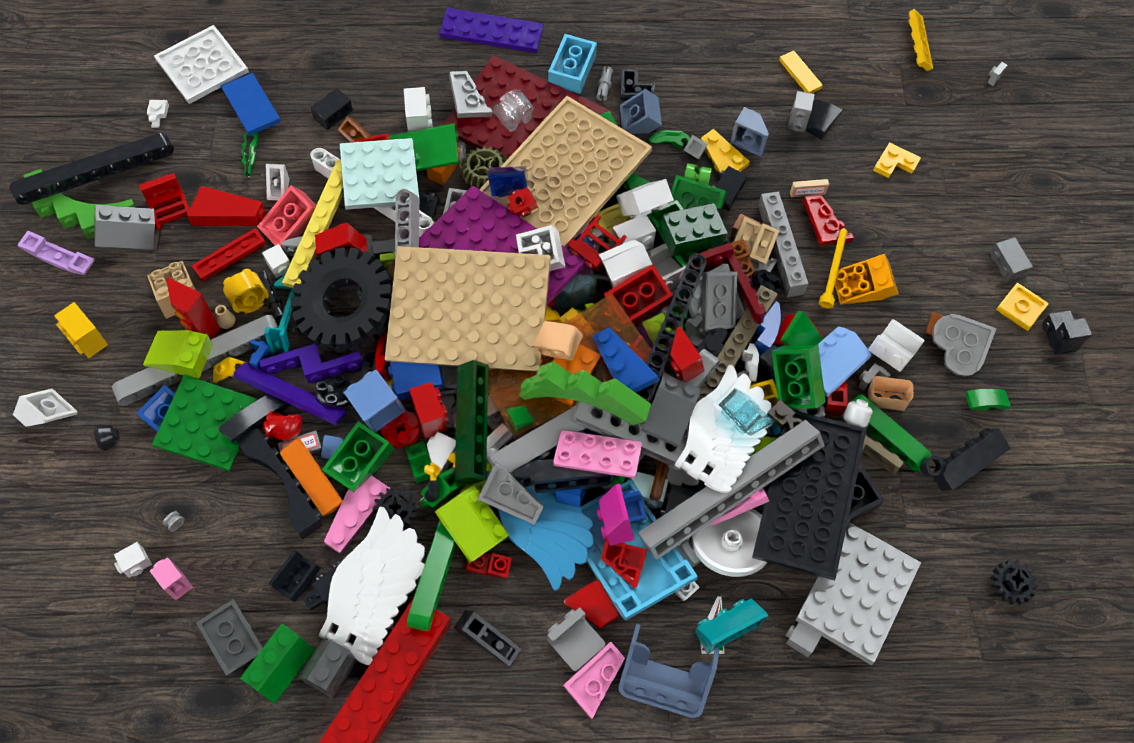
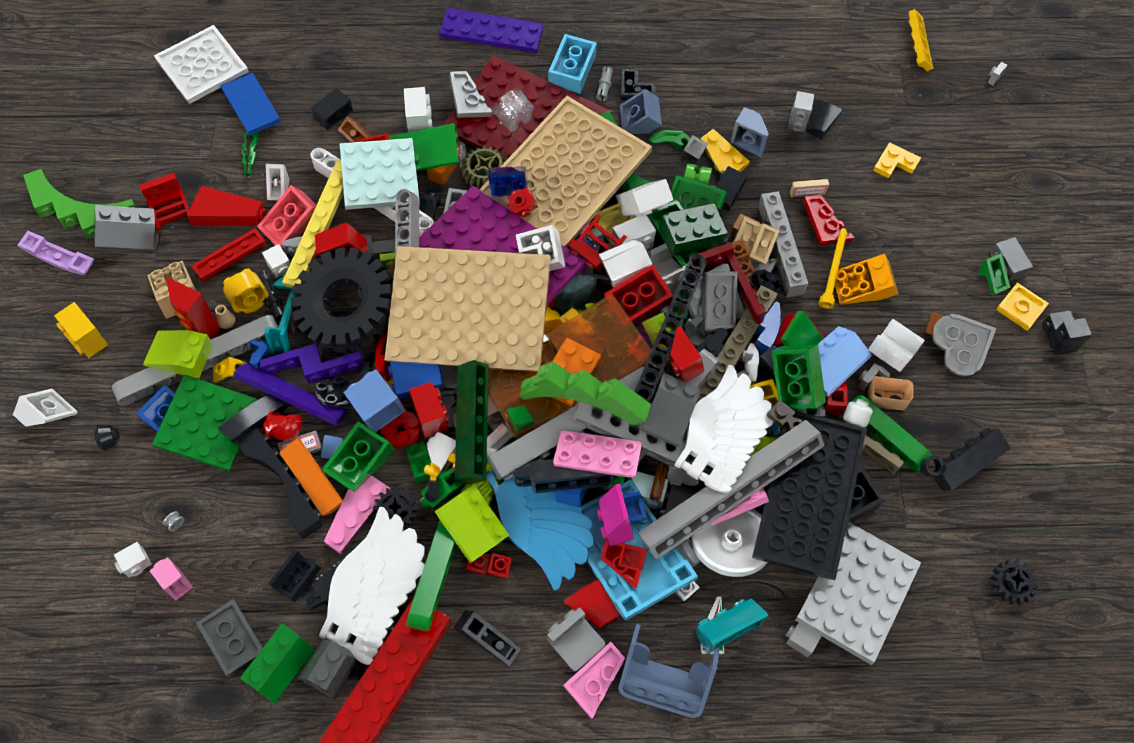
black beam [9,133,174,205] -> none
white plate [147,100,169,128] -> none
light grey wing [478,462,544,525] -> none
light nougat piece [533,321,583,360] -> none
blue wing [592,327,660,393] -> none
clear light blue slope [718,388,774,436] -> none
yellow tile [779,51,823,94] -> none
green slope [965,389,1011,412] -> none
none -> green slope [978,253,1010,294]

